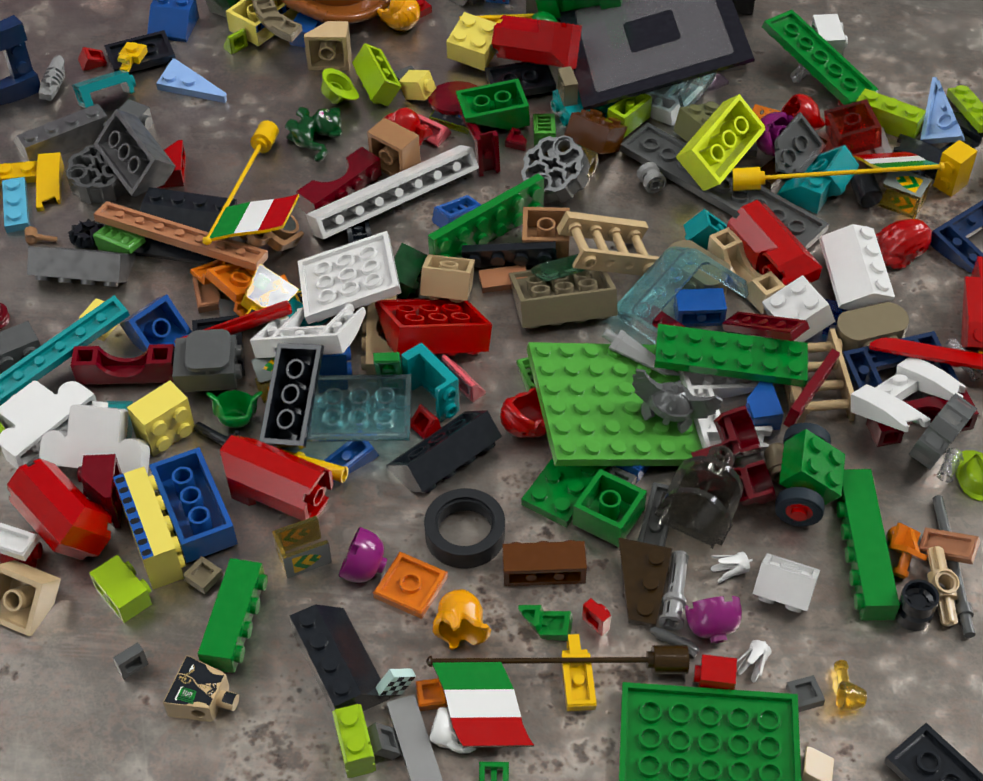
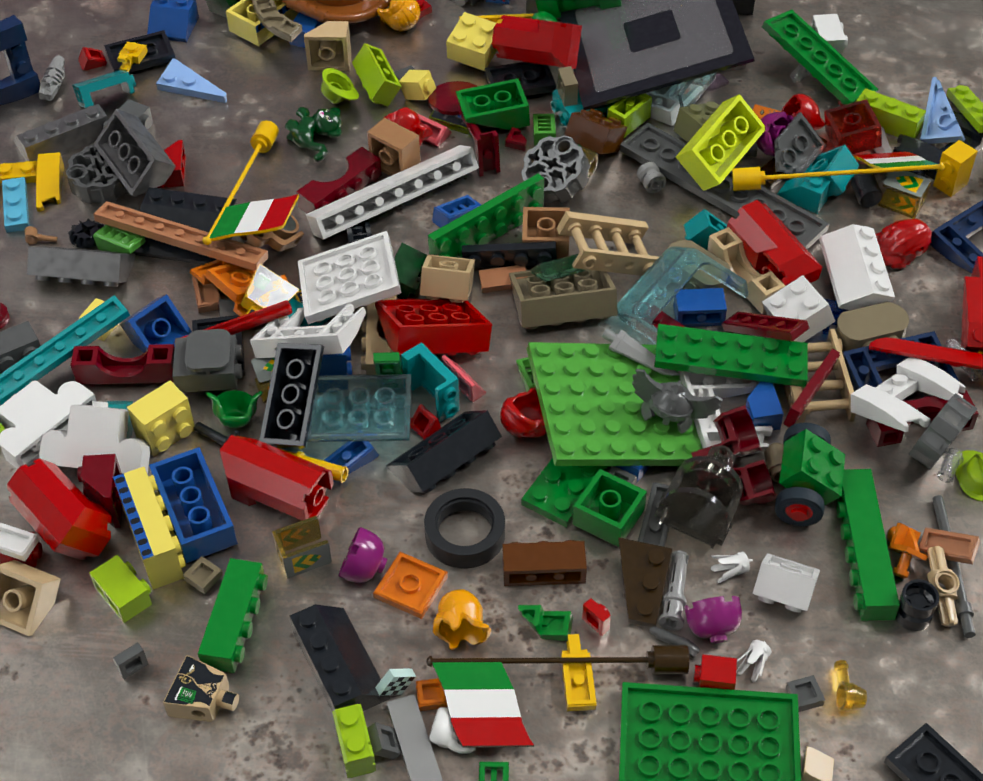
lime slope [223,28,248,55] -> none

